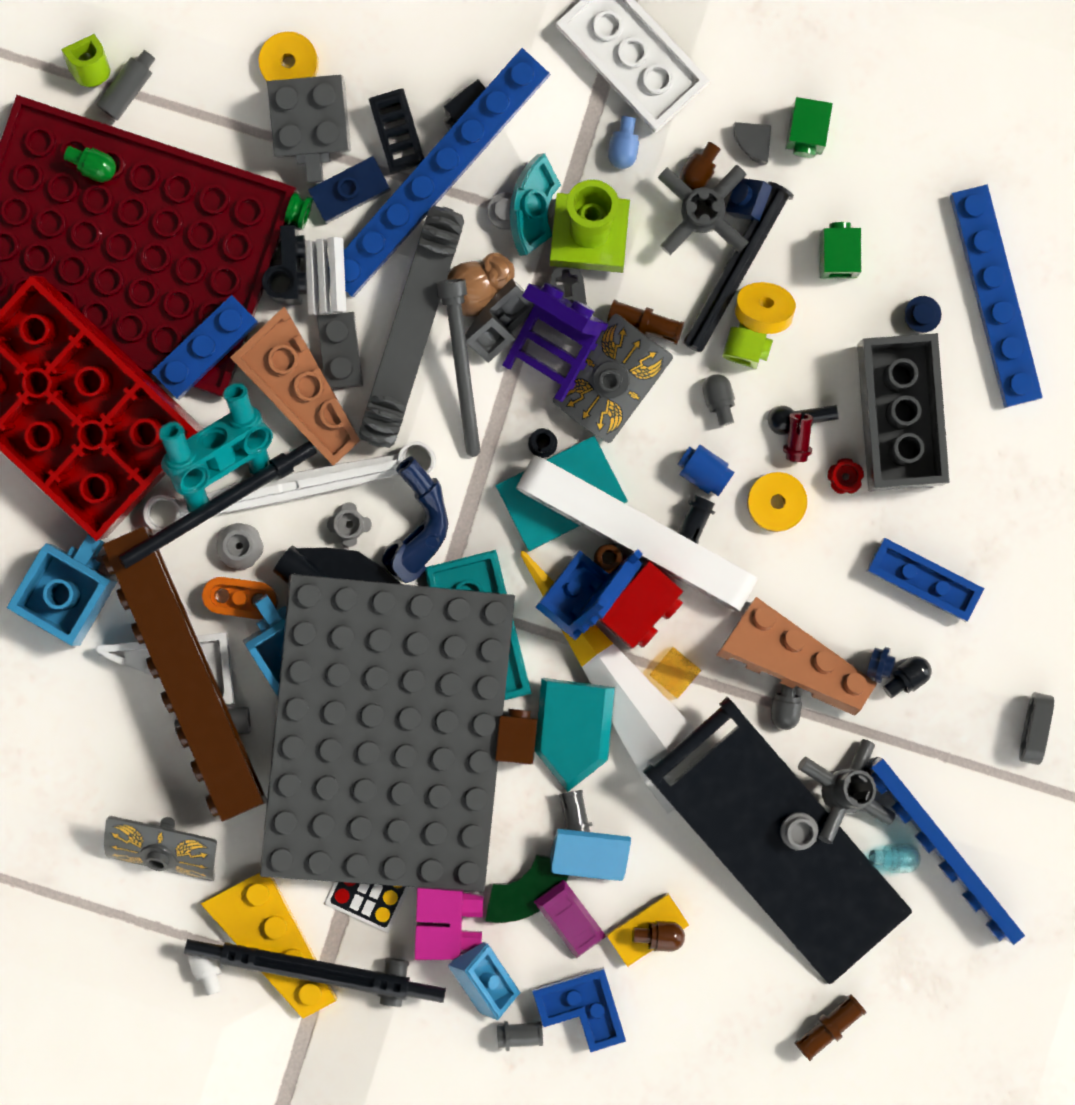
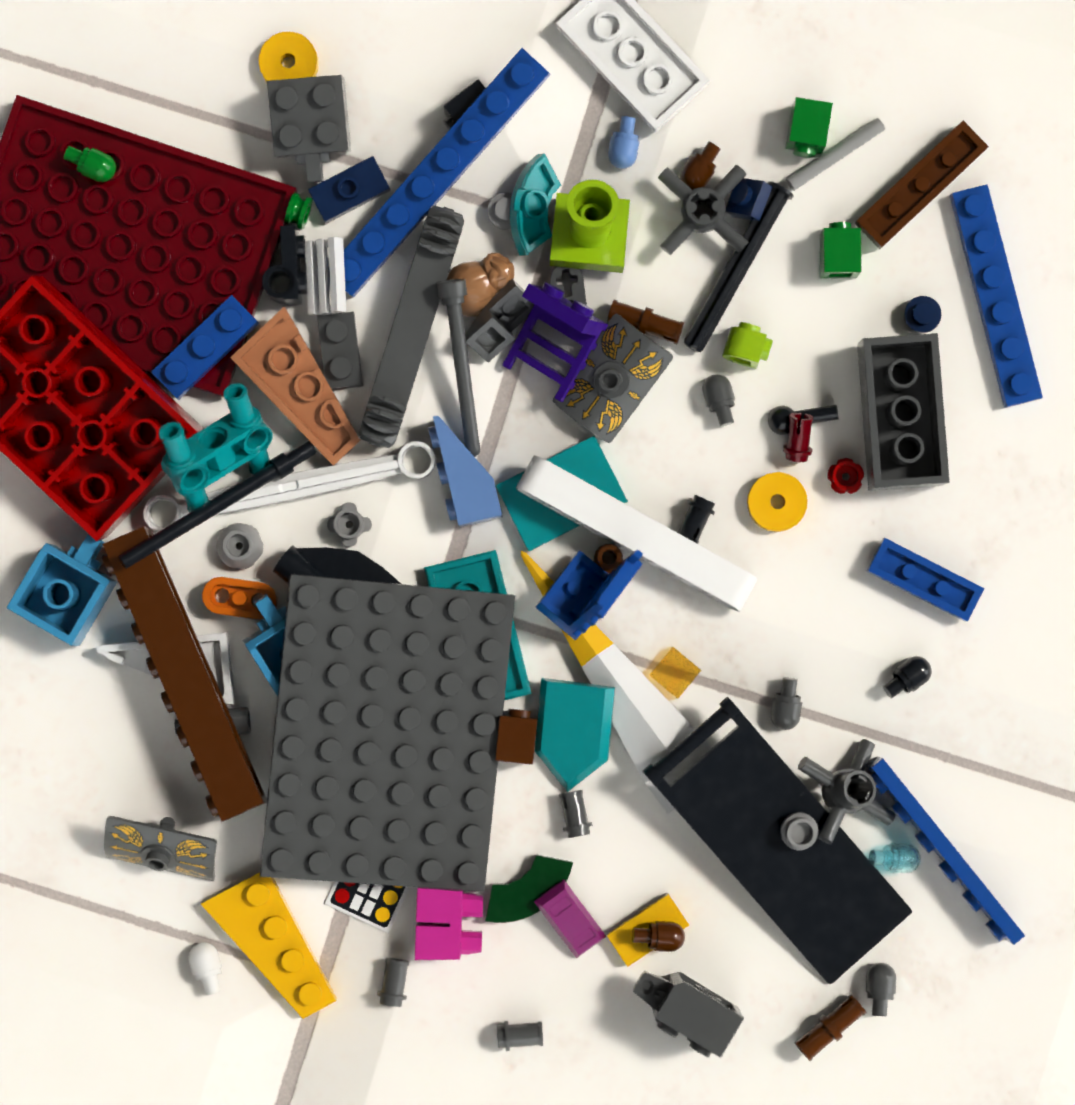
lime plate [61,34,111,87] -> none
dark grey cylinder [96,50,155,121] -> none
black axle [184,939,446,1003] -> none
black slope [368,88,424,174] -> none
dark blue piece [381,456,449,583] -> none
dark azure slope [448,942,520,1020] -> none
black pin [528,428,558,458] -> none
blue plate [532,967,626,1053] -> none
dark azure slope [550,829,631,881] -> none
red brick [598,561,684,649] -> none
blue brick [677,444,735,496] -> none
nougat wing [717,597,877,716] -> none
dark grey tile [734,122,771,164] -> none
yellow piece [735,282,796,334] -> none
dark blue plate [867,646,896,683] -> none
dark grey beam [1019,692,1054,765] -> none
none -> medium blue slope [428,415,503,527]
none -> dark grey hinge [632,971,744,1058]
none -> light grey bar [786,118,885,191]
none -> reddish brown plate [855,120,989,249]
none -> dark grey cylinder [866,963,896,1016]

